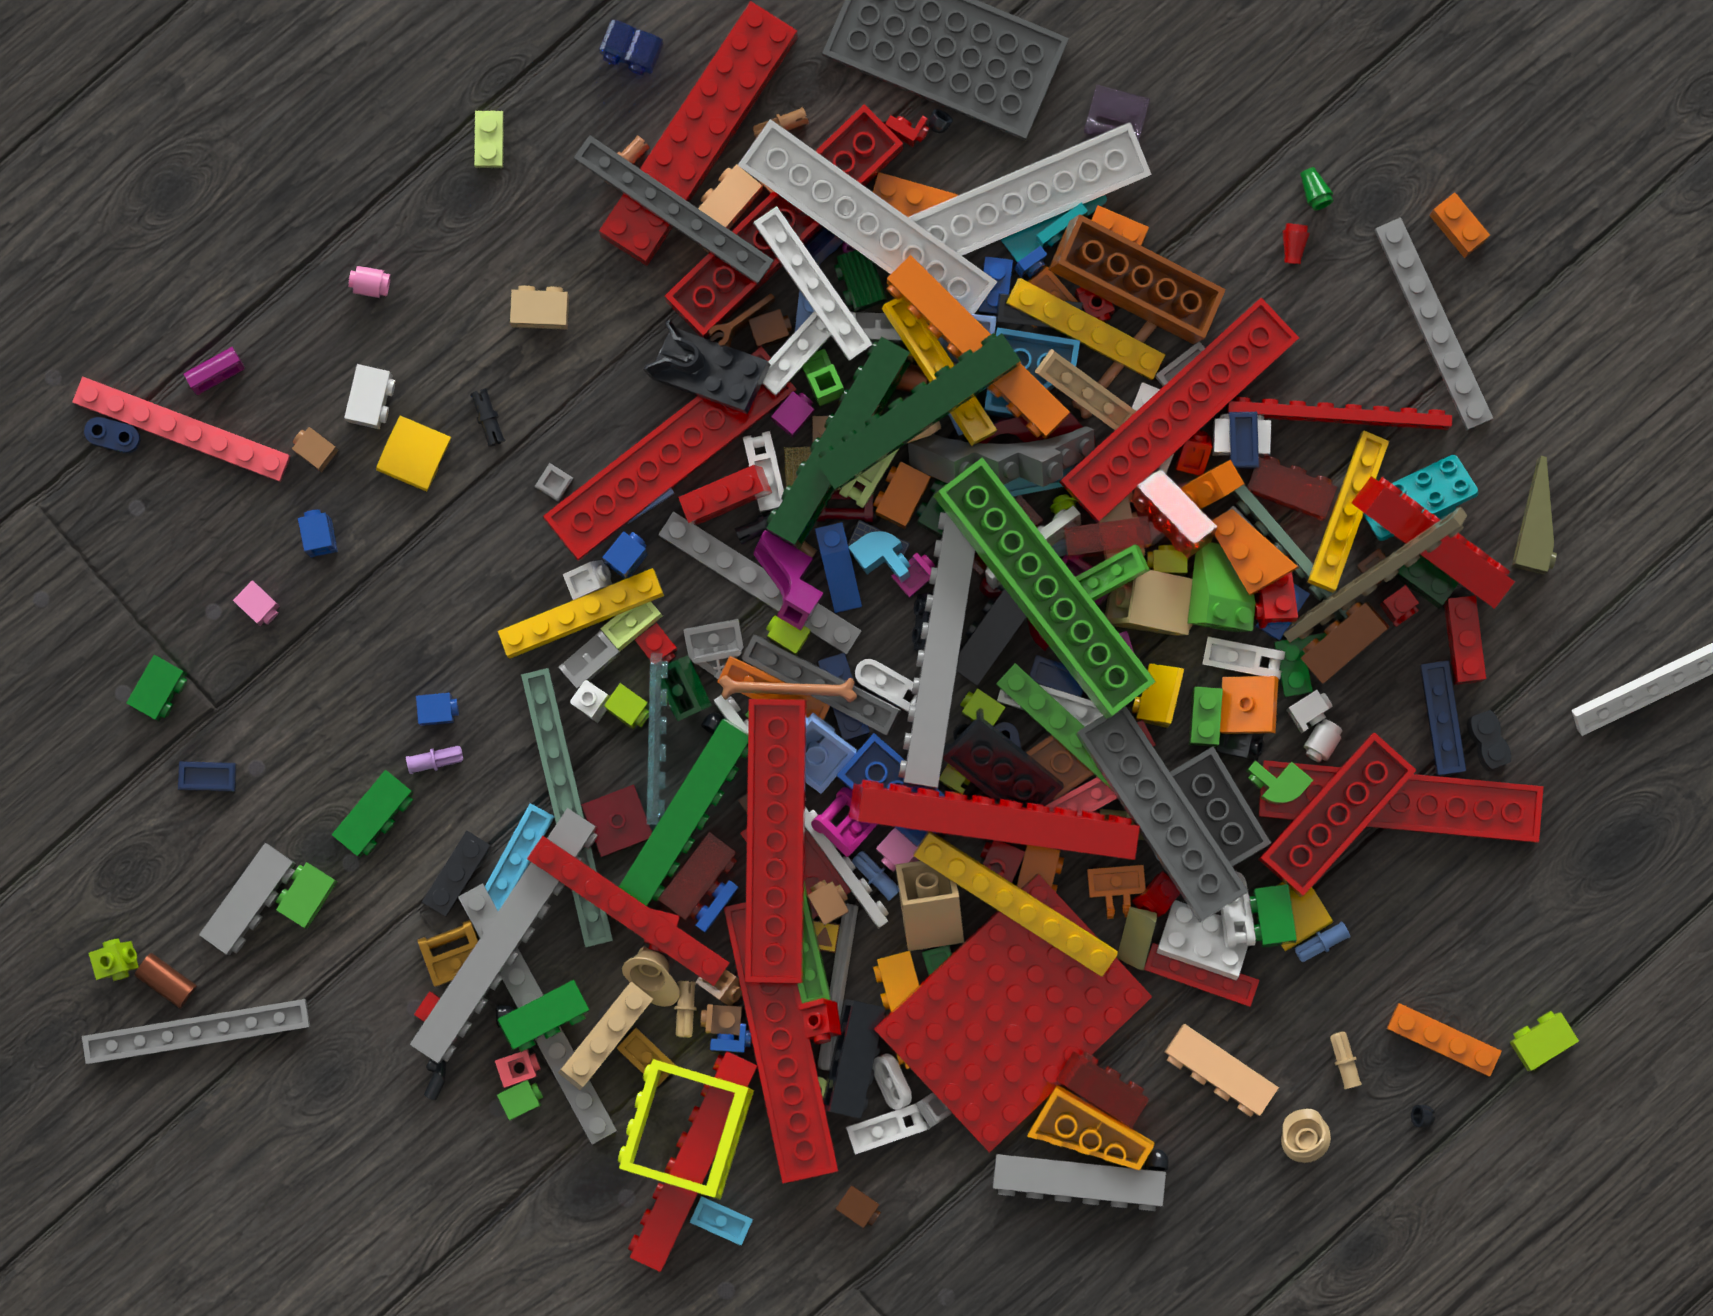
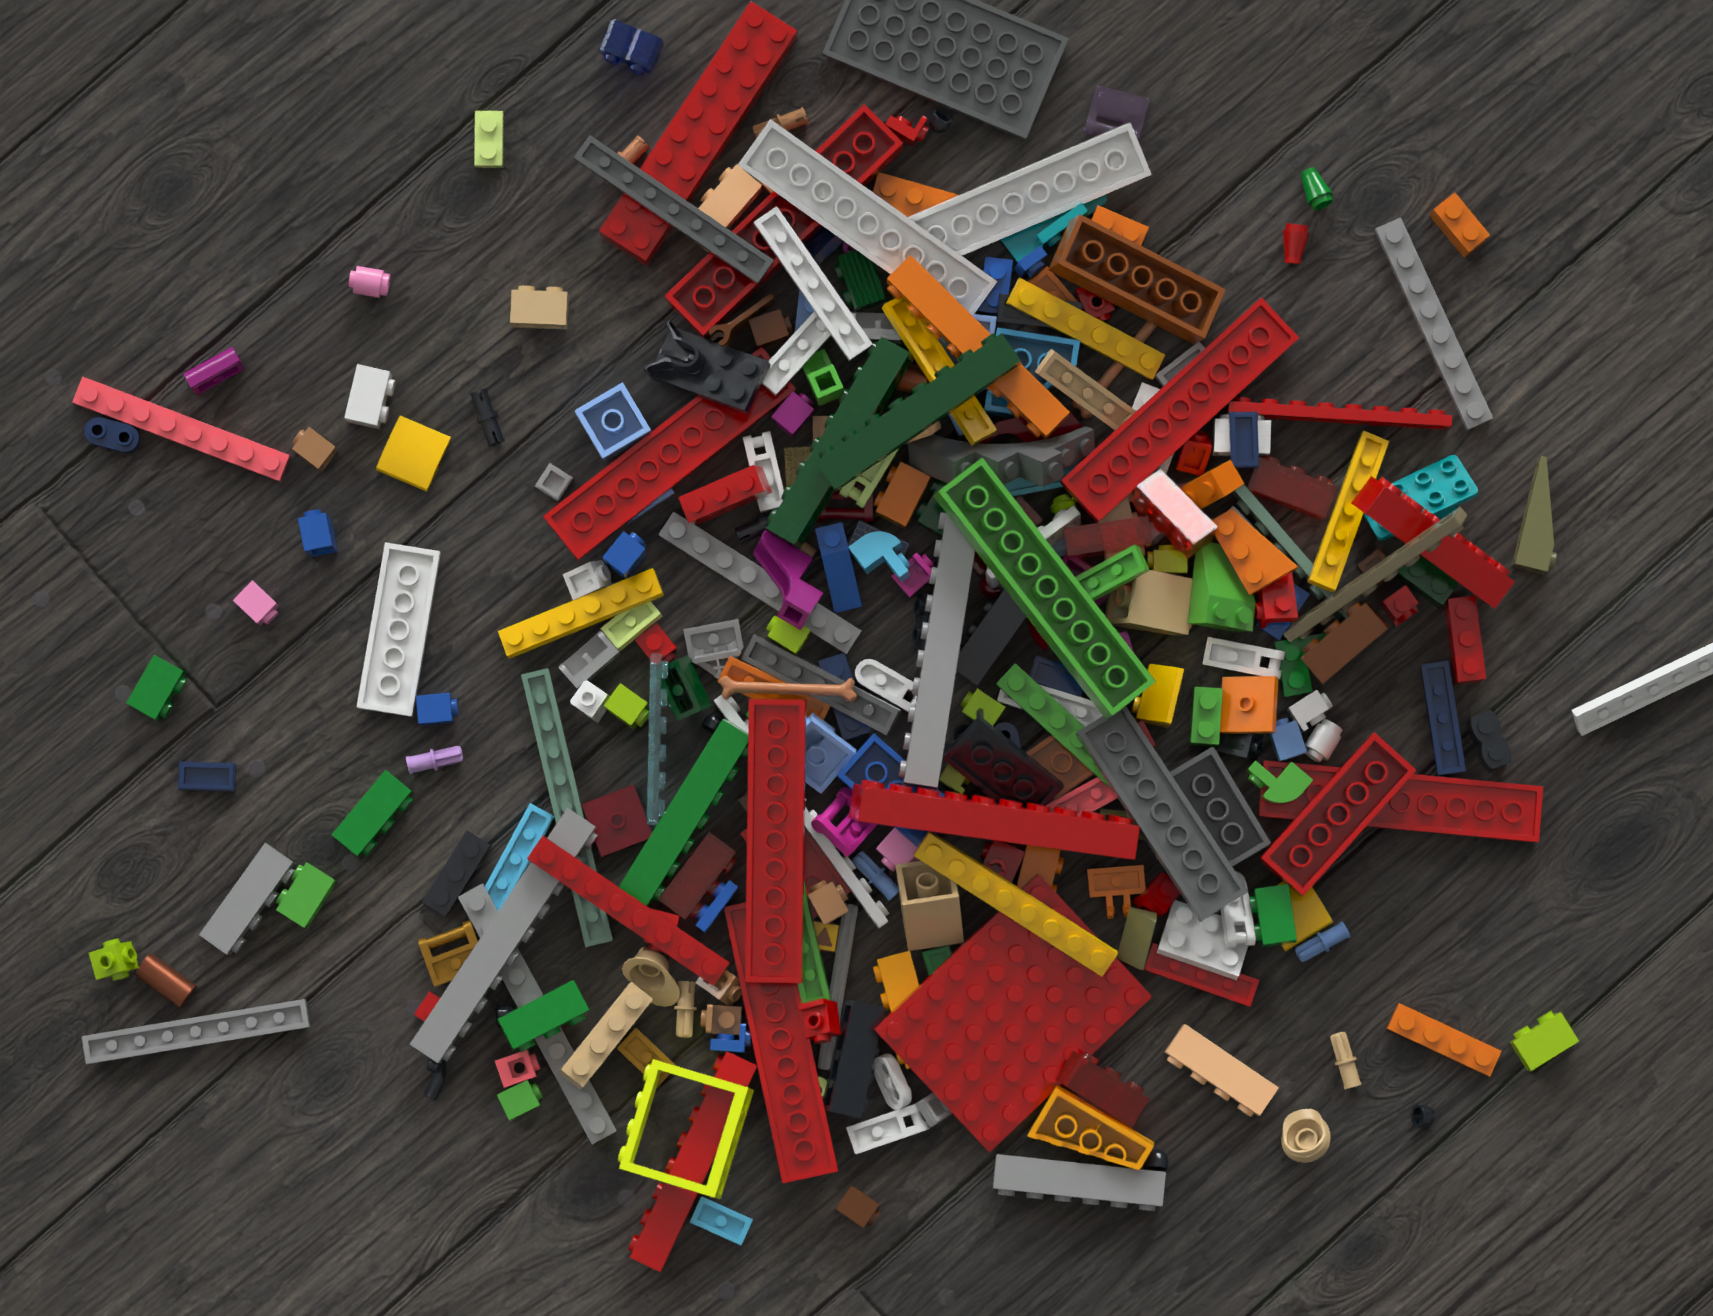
none -> white plate [357,542,441,717]
none -> light blue brick [574,382,651,463]
none -> medium blue brick [1268,718,1307,762]

